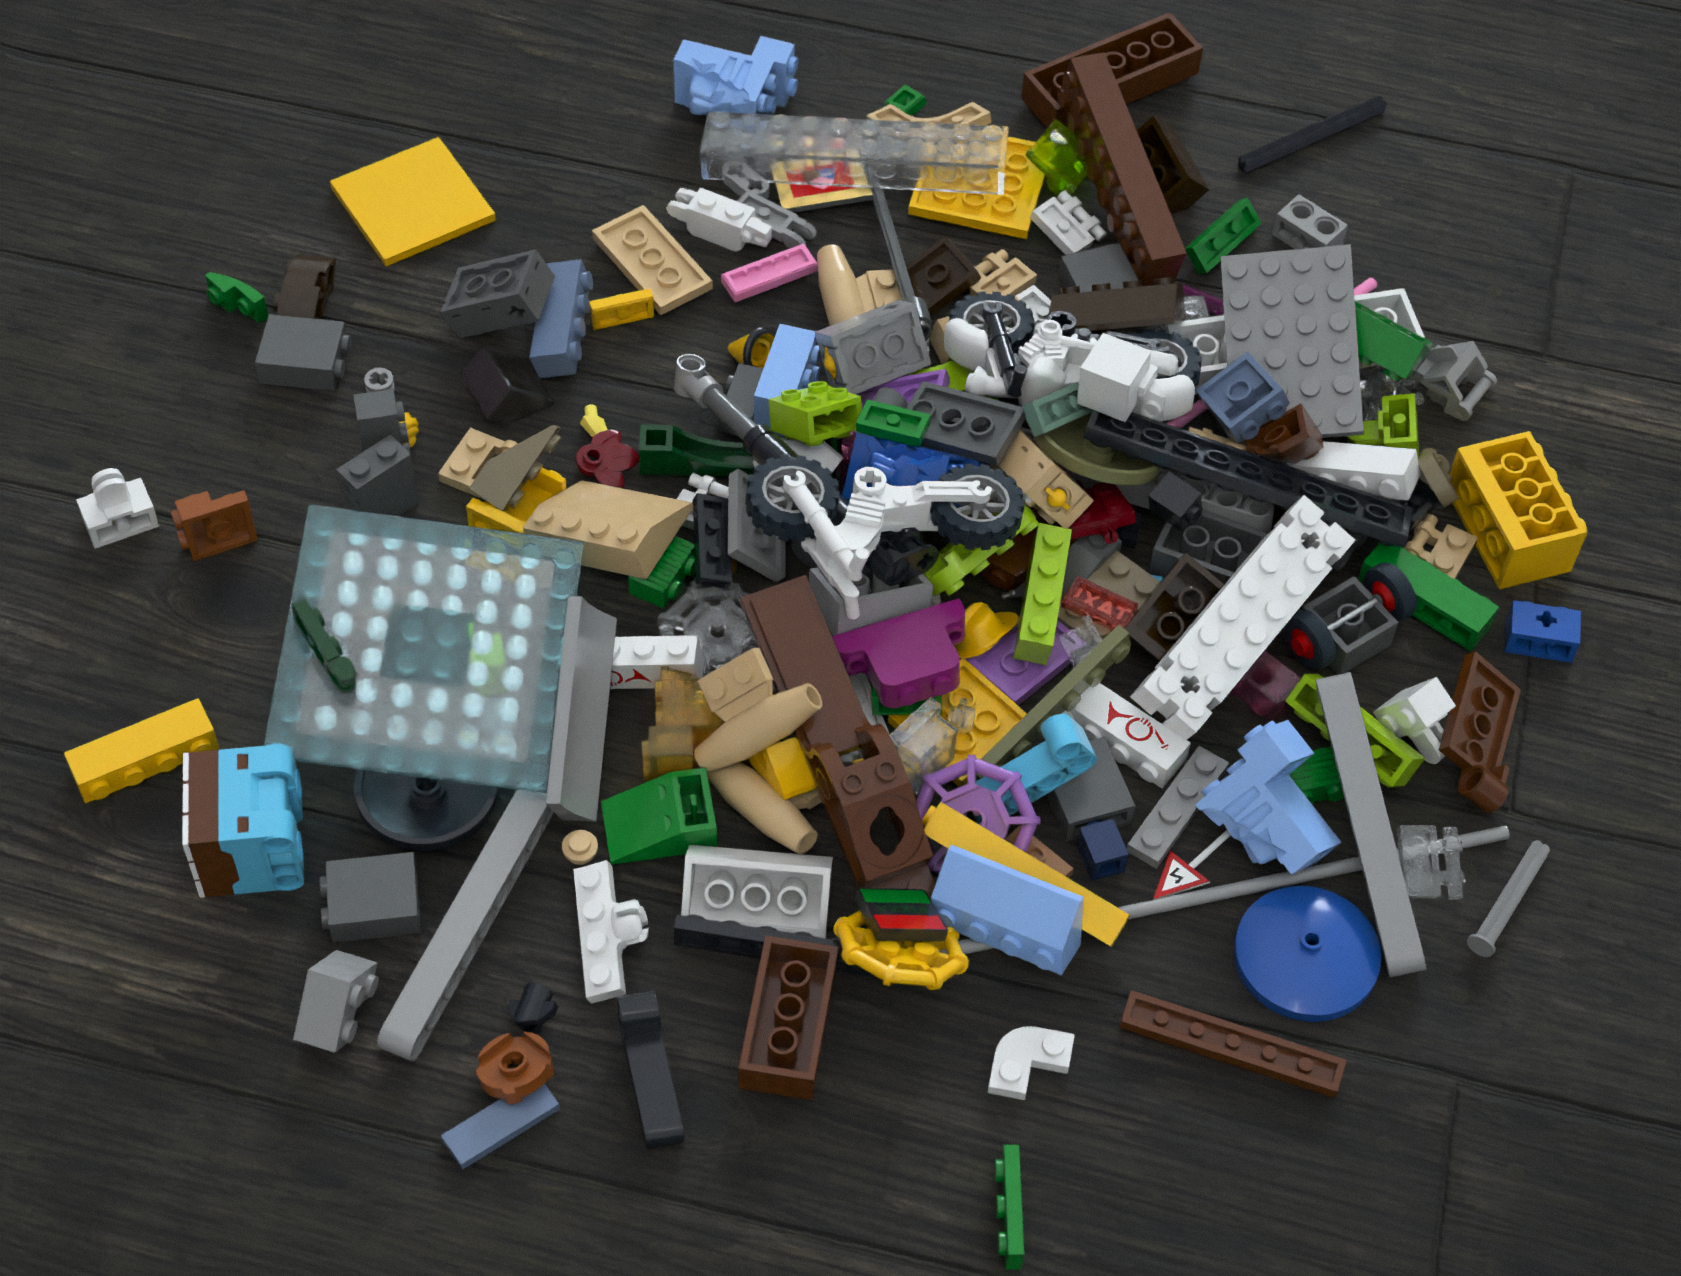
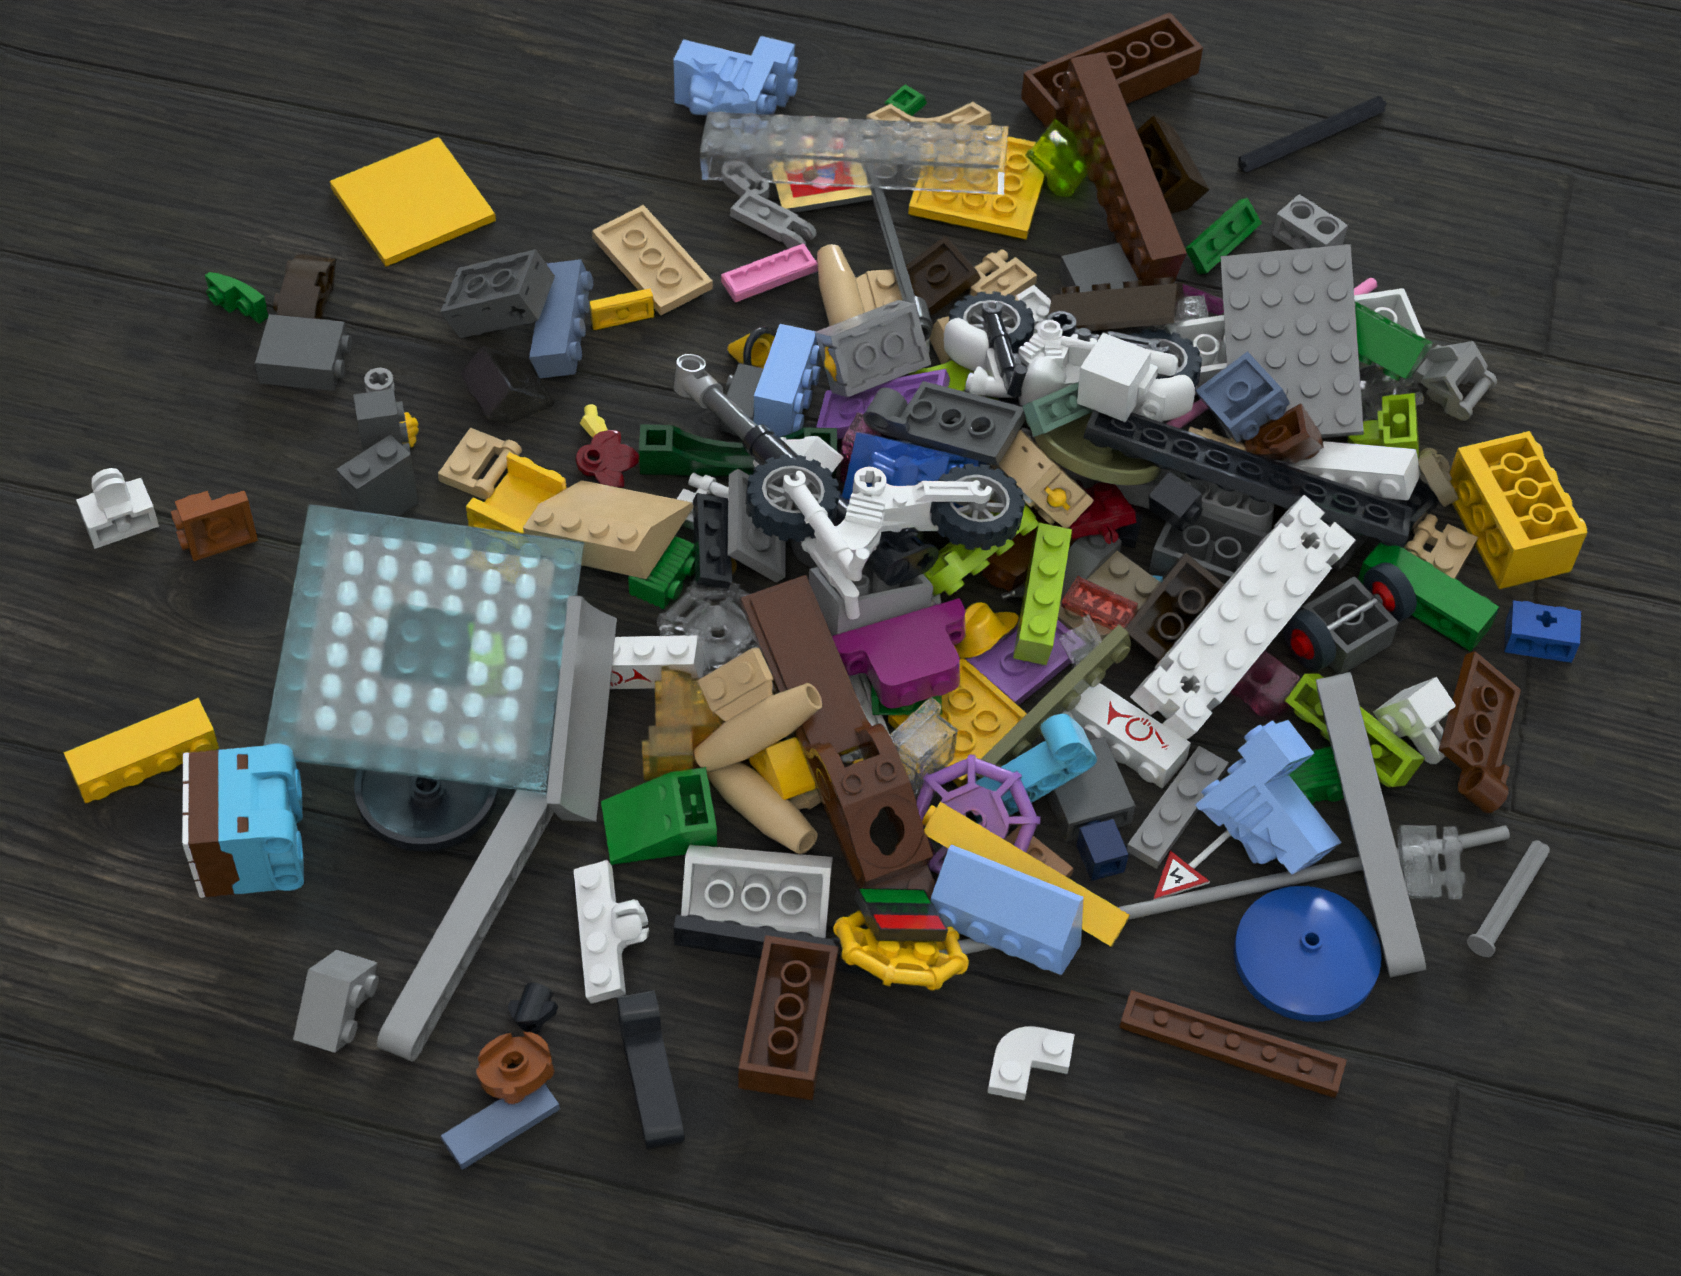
dark green hinge [293,598,356,694] -> none
dark grey brick [320,852,421,943] -> none
dark tan slope [469,425,561,511] -> none
tan plate [562,830,598,865] -> none
white hinge [666,188,772,252] -> none
lime brick [768,381,862,446] -> none
green plate [856,399,931,447] -> none
clear plate [947,697,975,739] -> none
green plate [994,1145,1024,1270] -> none
white plate [1029,190,1107,255] -> none

